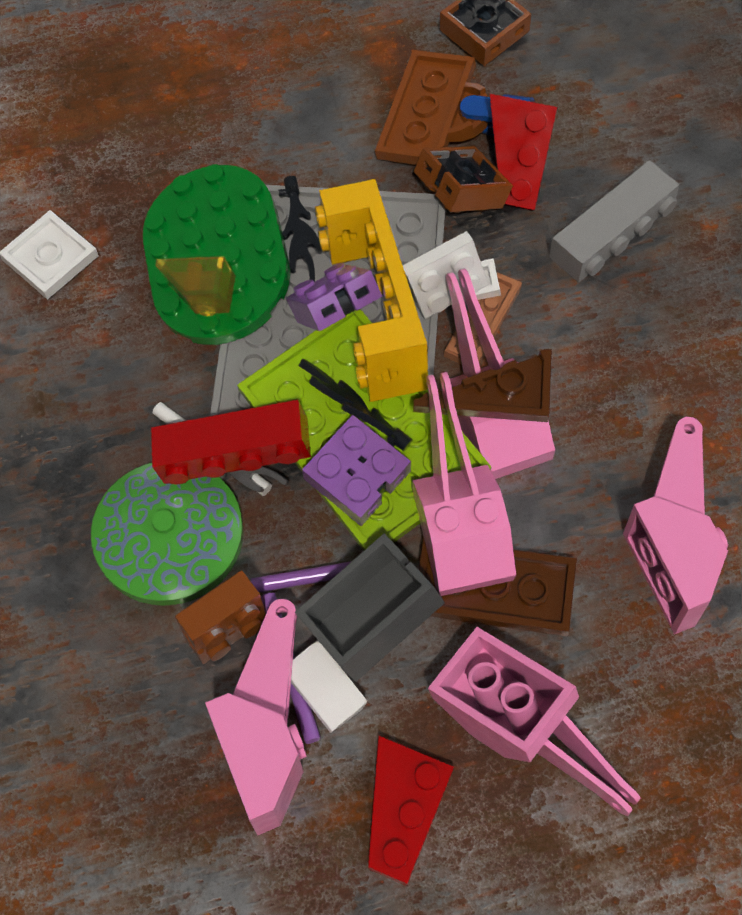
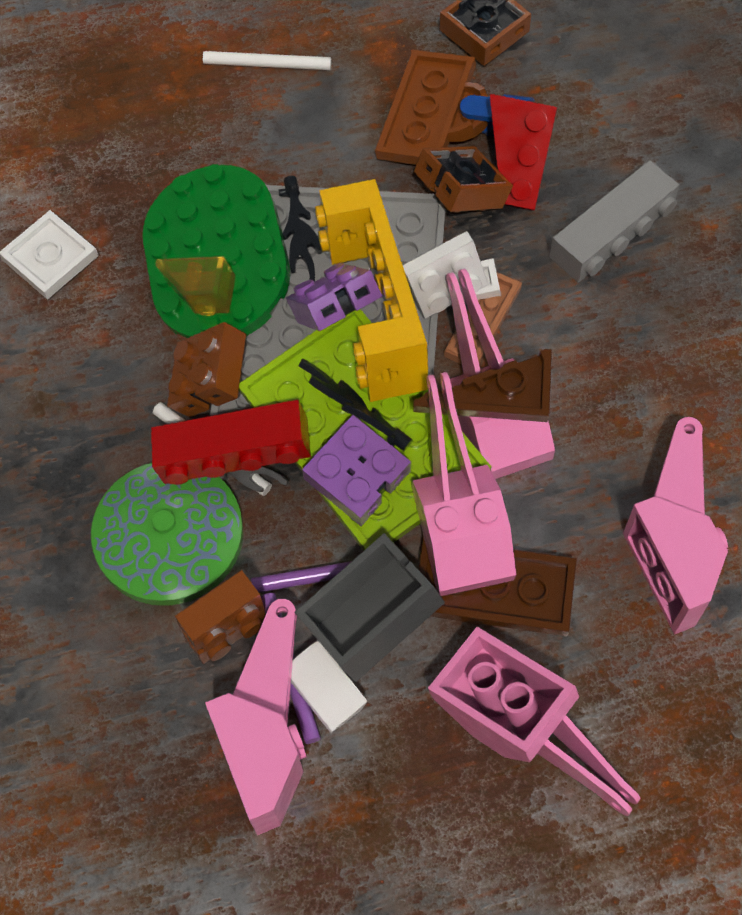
red wing [368,736,454,886] -> none
none -> dark orange piece [167,322,246,417]
none -> white bar [203,51,332,70]

